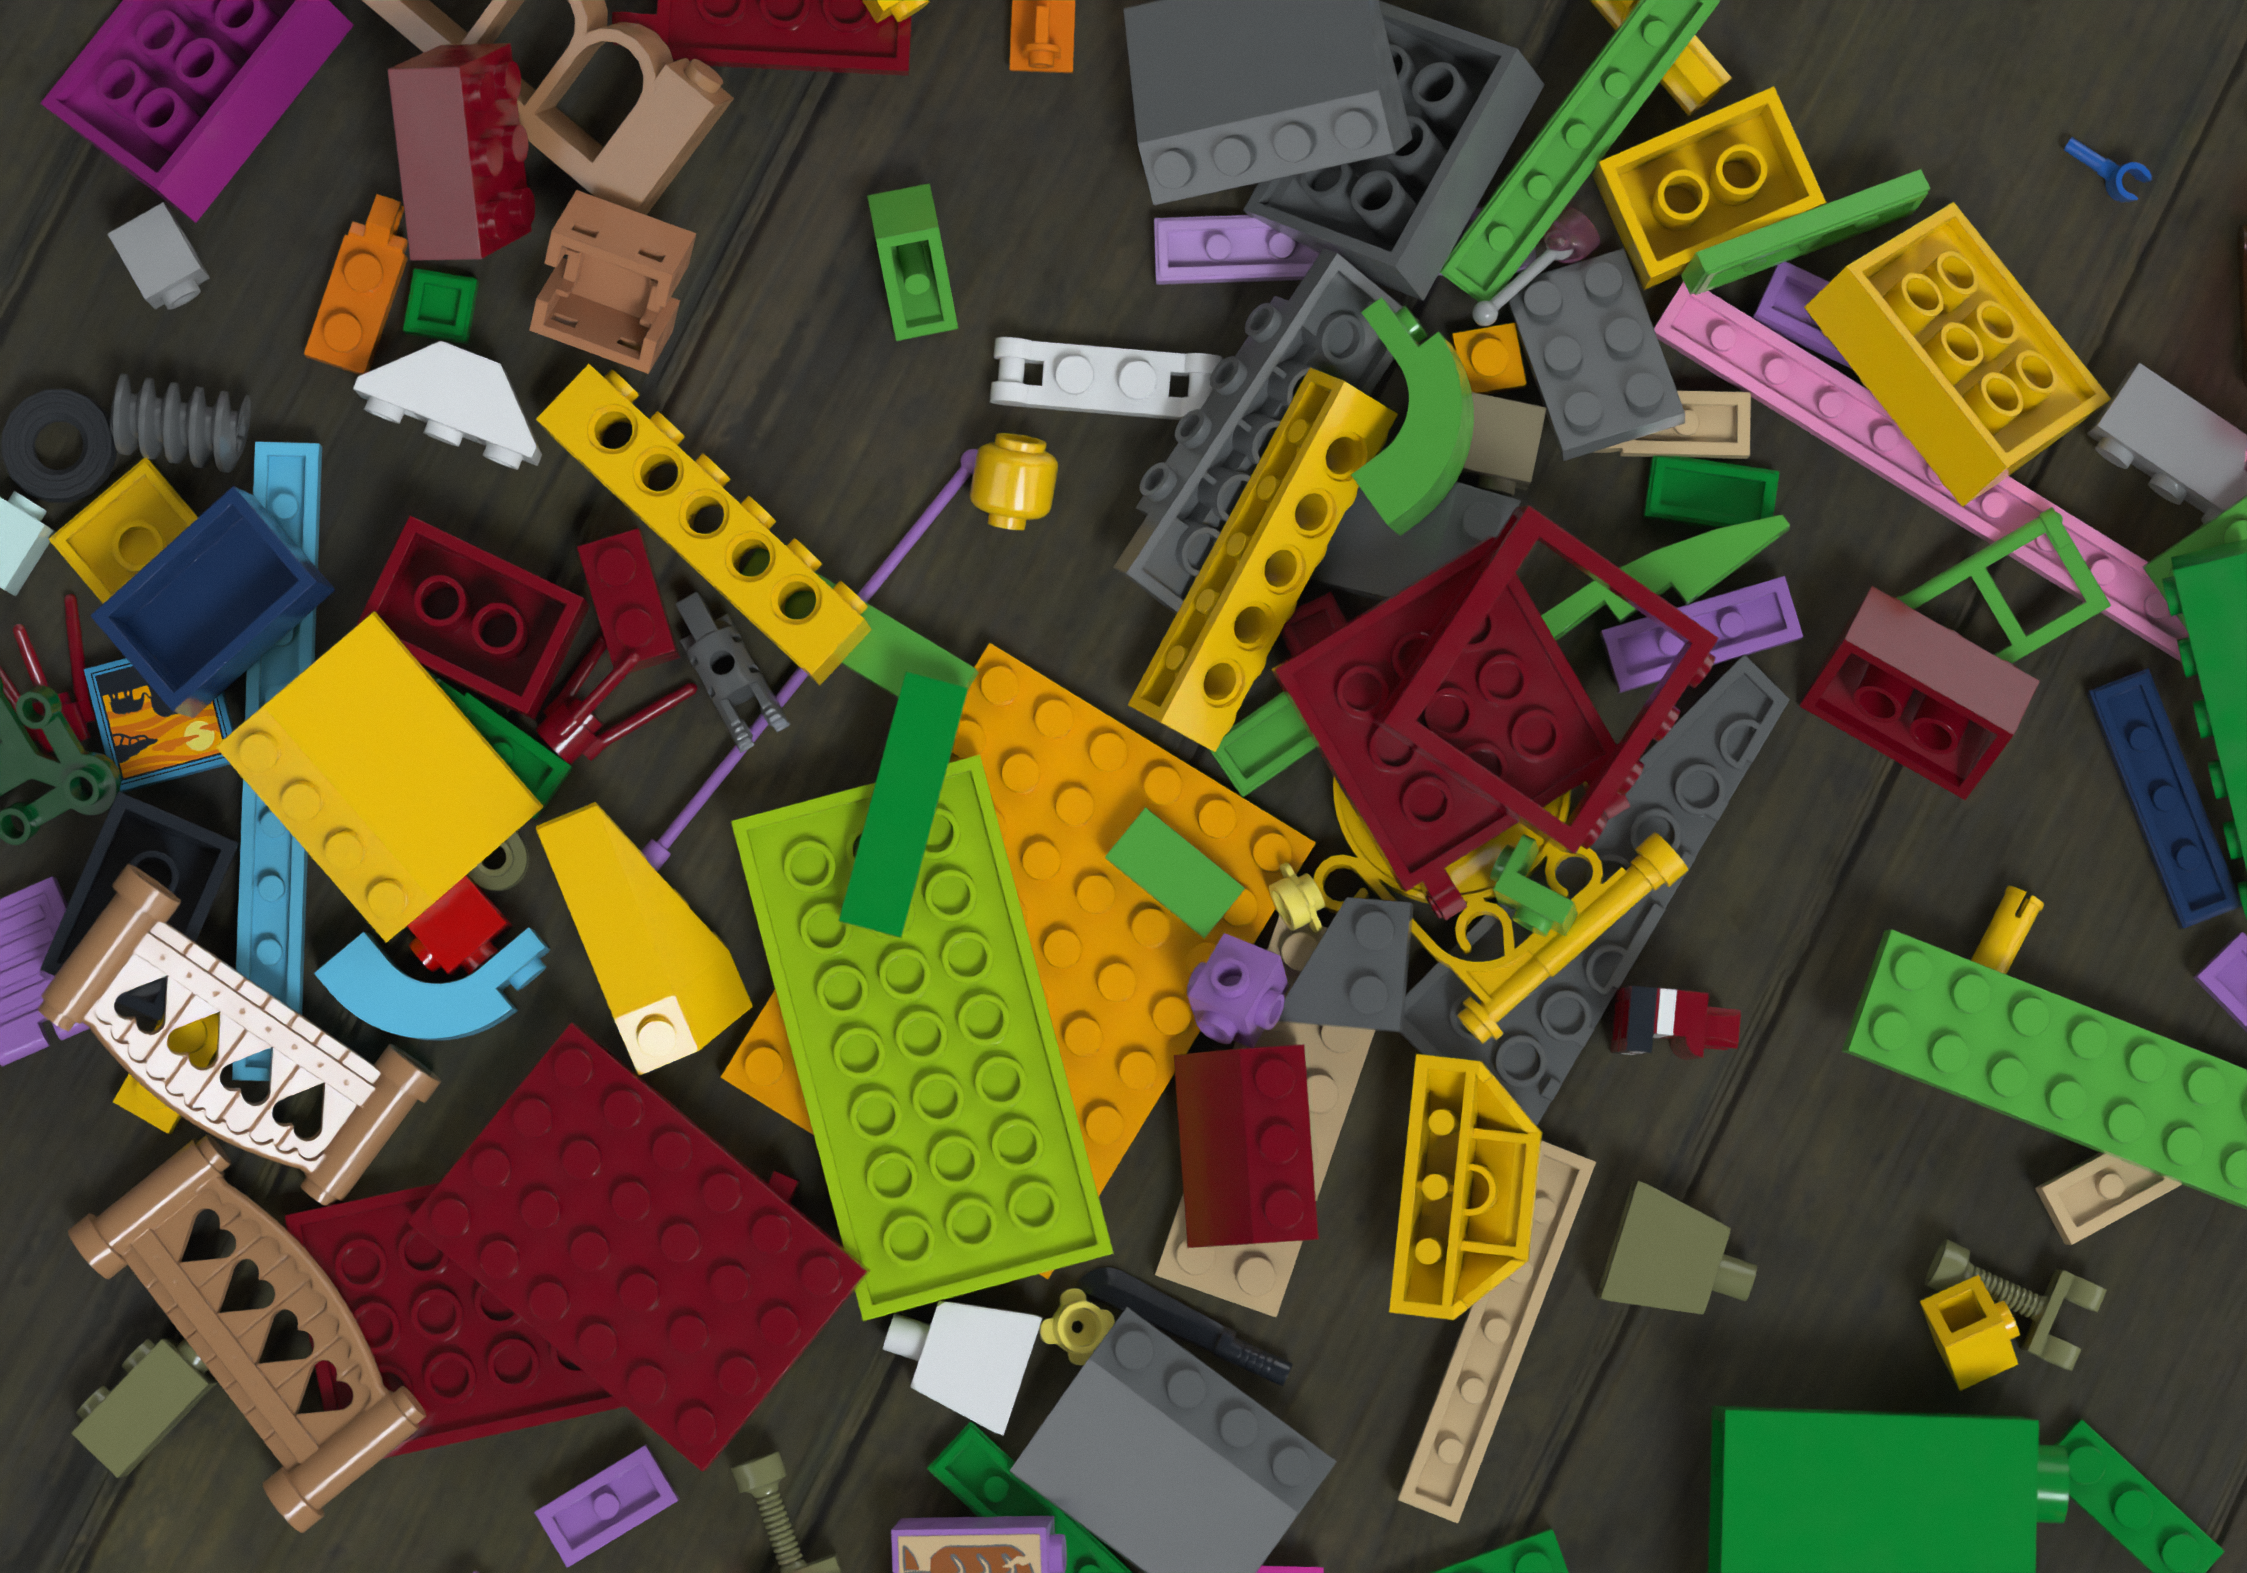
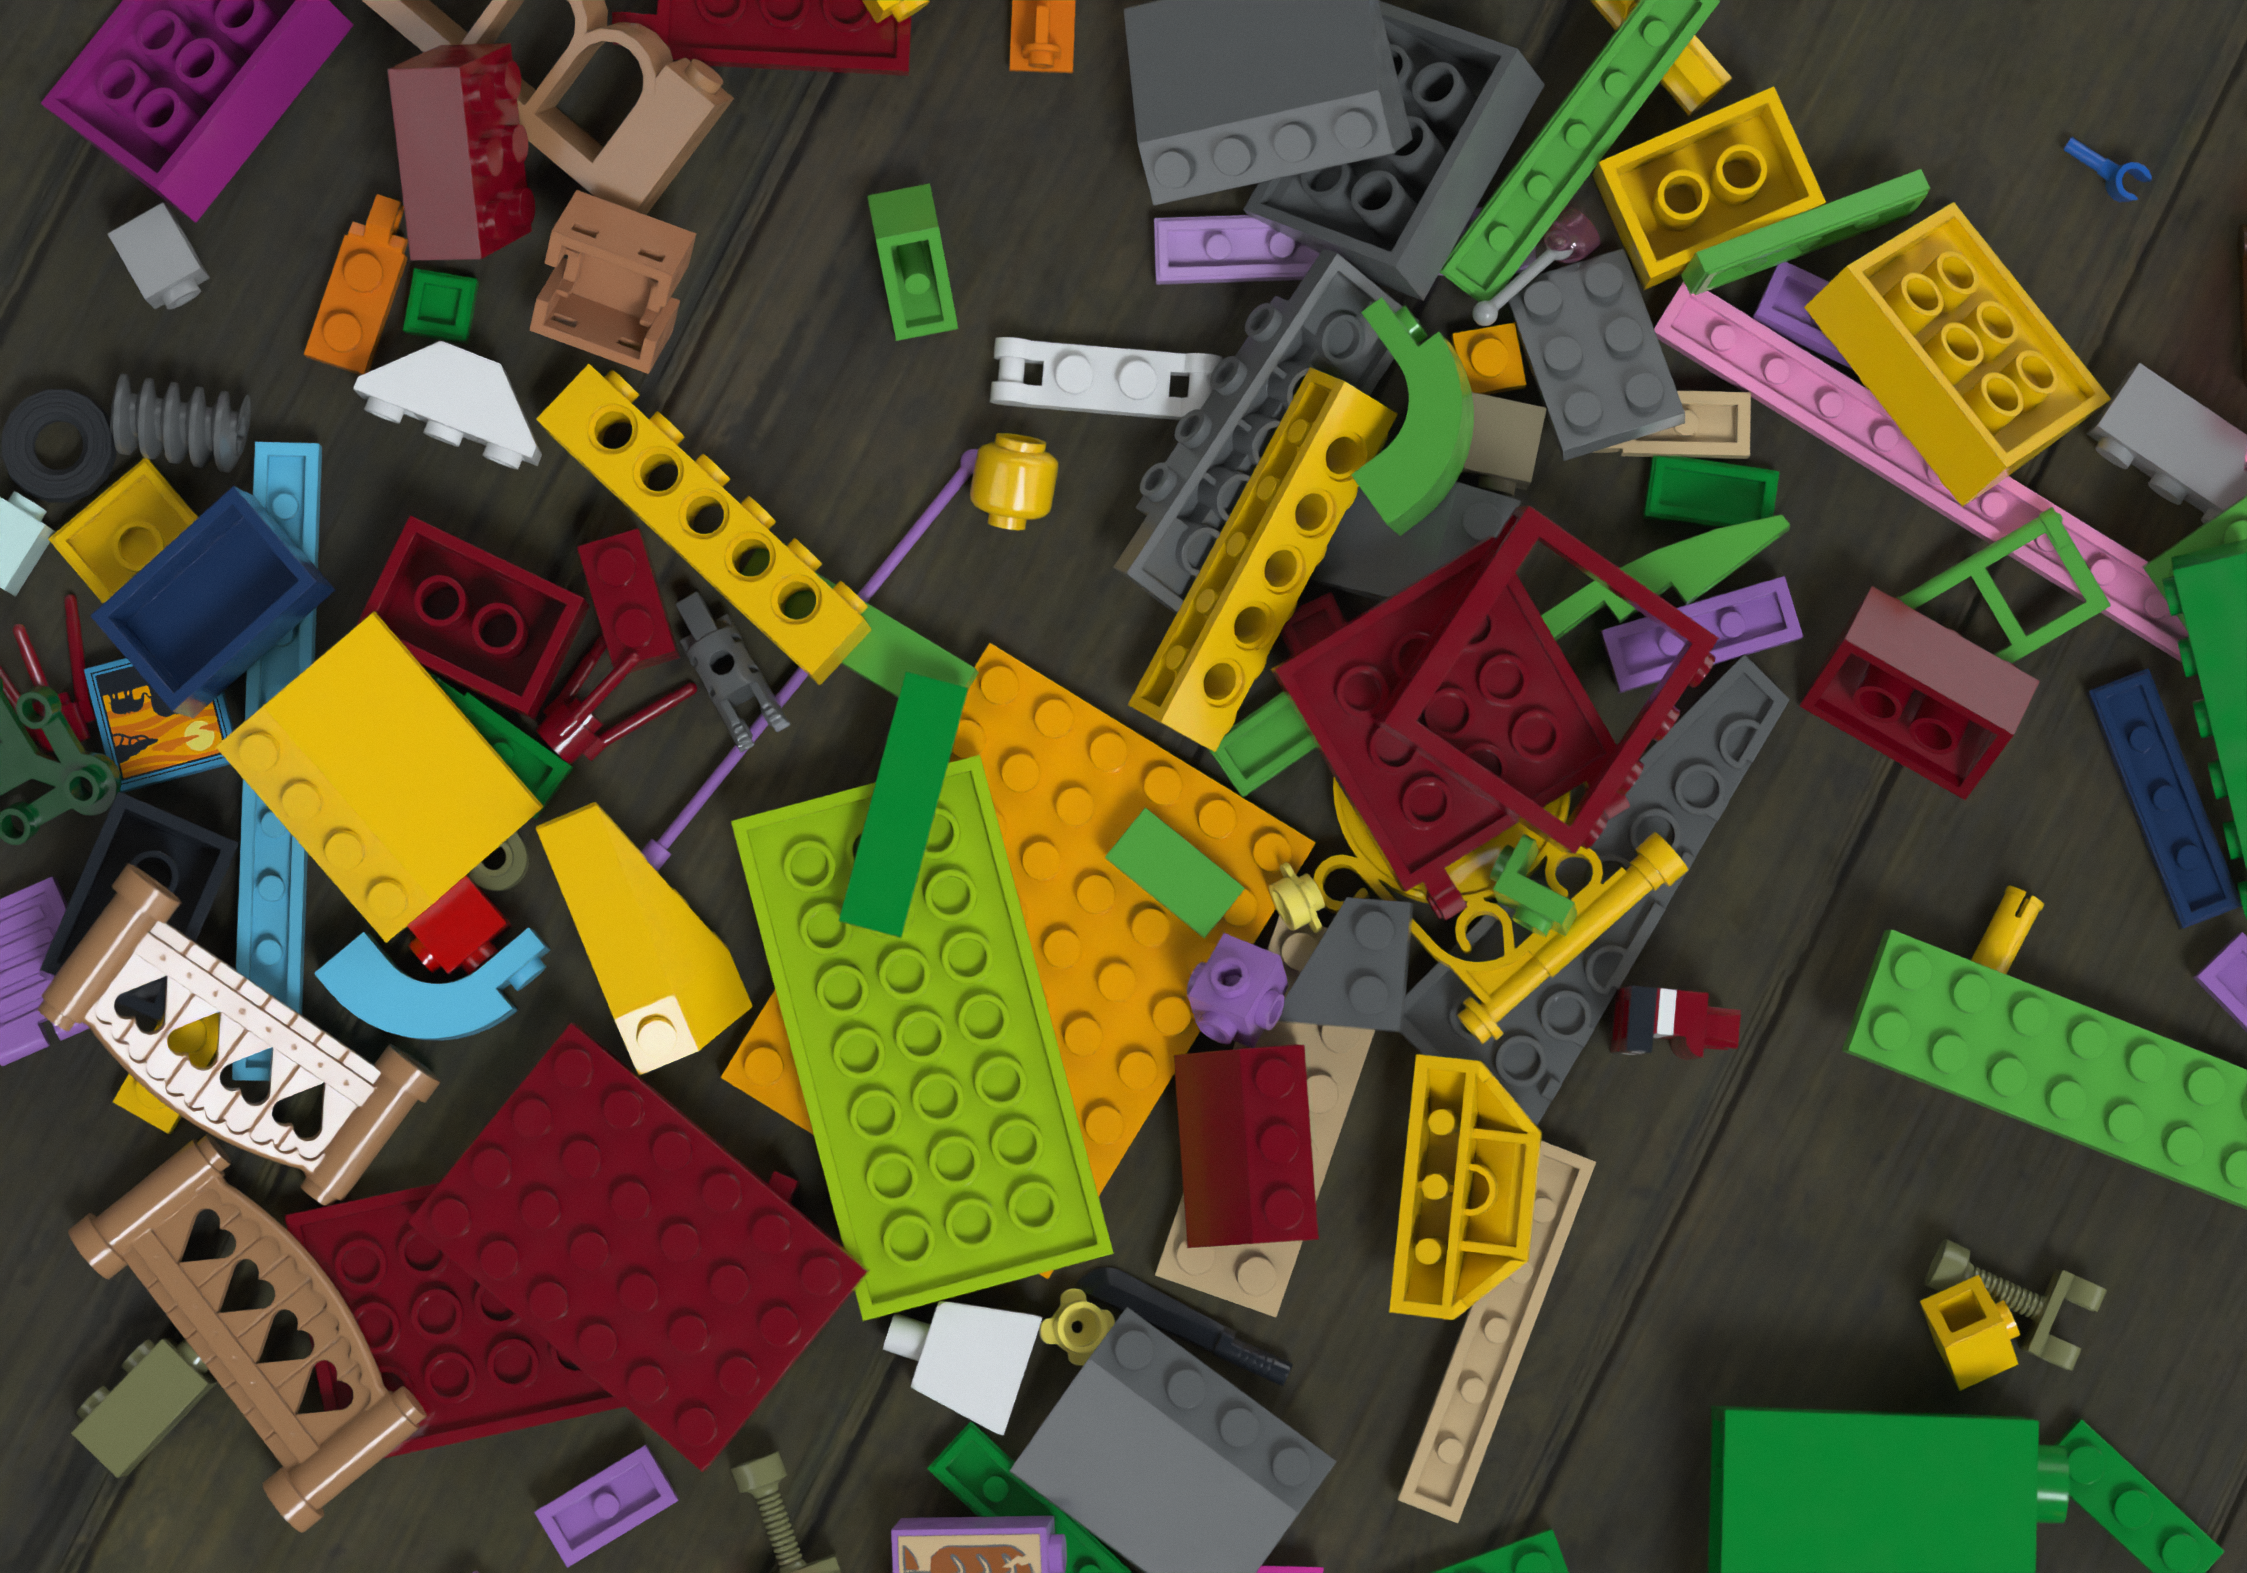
olive torso [1596,1181,1757,1315] -> none
tan plate [2035,1152,2182,1245] -> none

